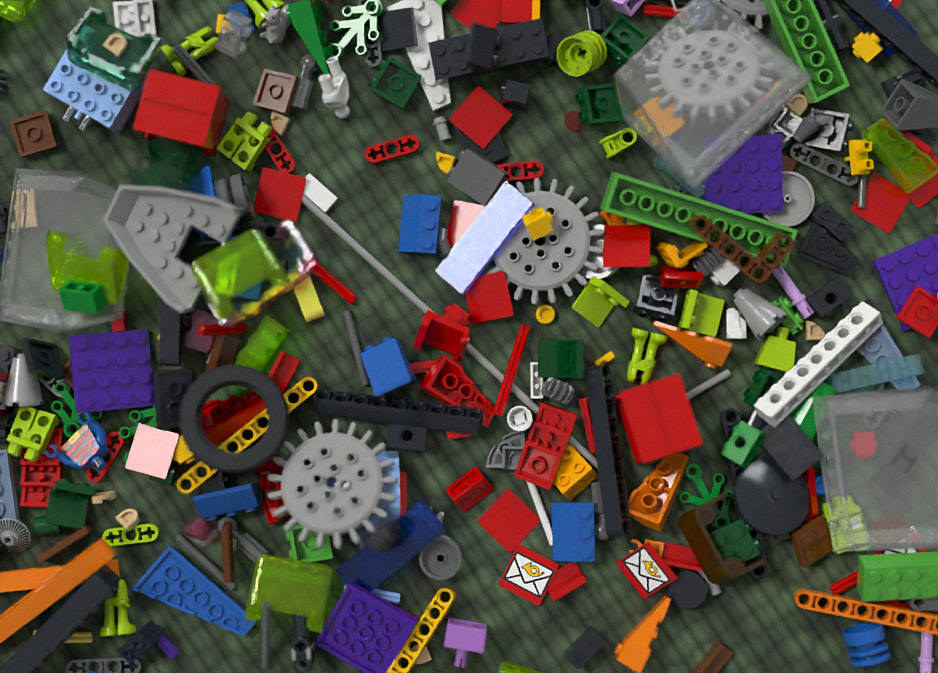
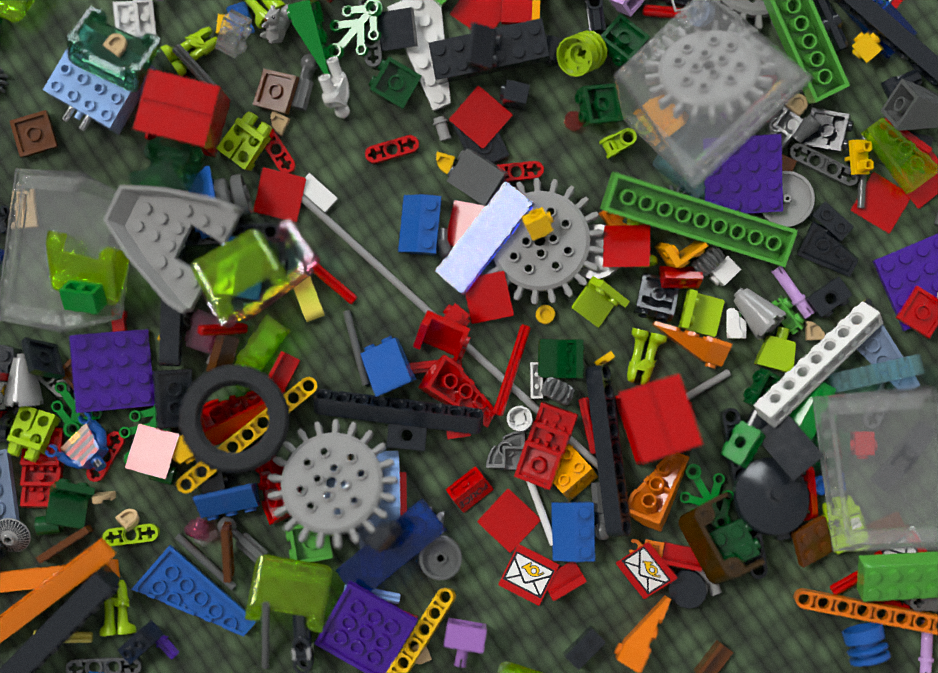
reddish brown beam [688,215,794,283] -> none

